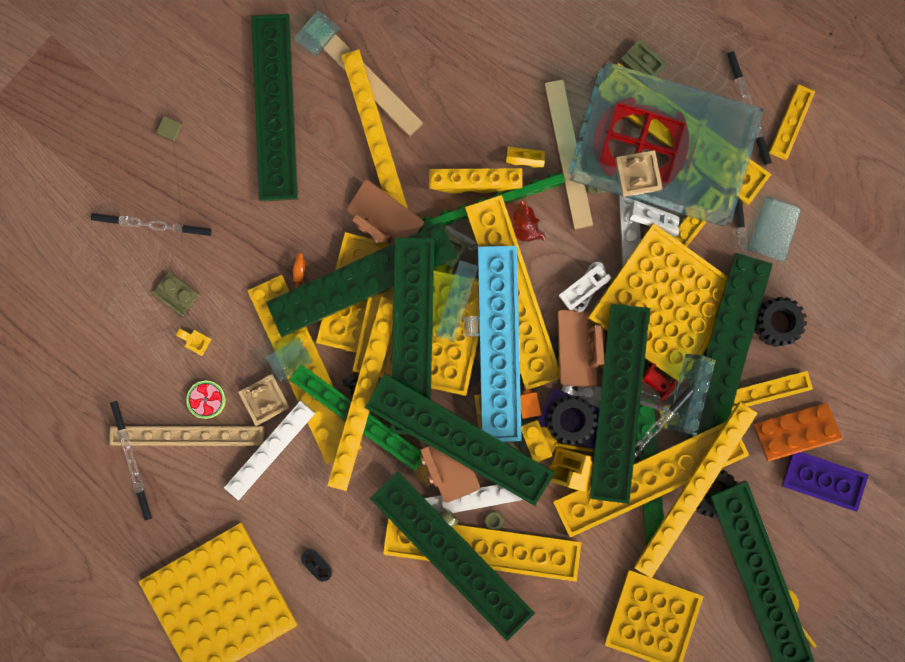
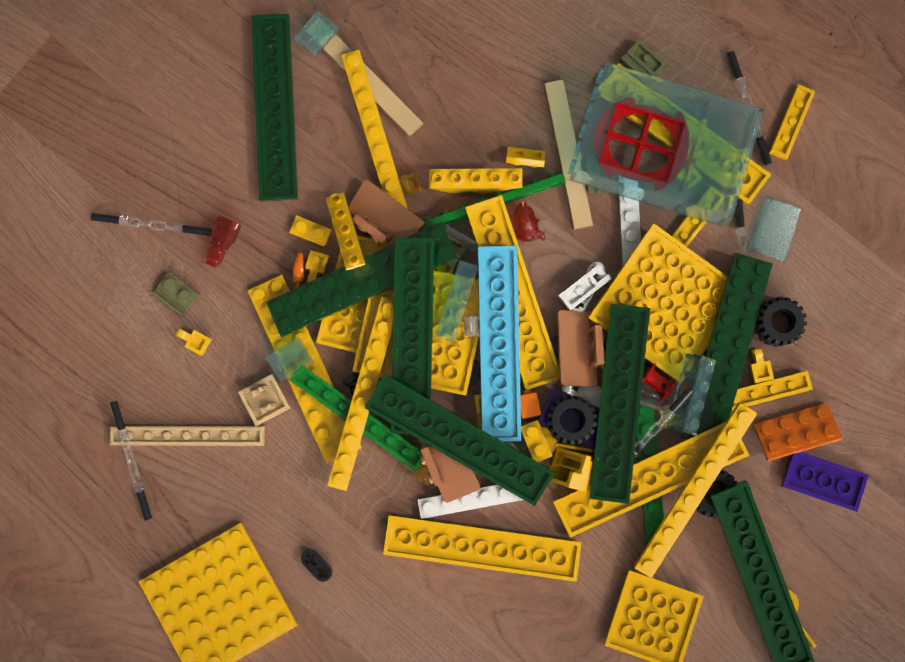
olive tile [156,116,182,142] -> none
tile [186,380,226,419] -> none
white plate [224,401,315,501] -> none
dark green plate [370,471,535,641] -> none
olive tile [440,508,459,527] -> none
olive tile [484,511,504,530] -> none
tan plate [615,150,663,197] -> none
white plate [629,200,679,237] -> none
none -> clear red piece [205,215,242,268]
none -> yellow plate [289,215,332,248]
none -> yellow plate [305,250,329,283]
none -> yellow slope [326,192,365,271]
none -> clear yellow plate [399,173,423,196]
none -> yellow plate [749,348,774,383]

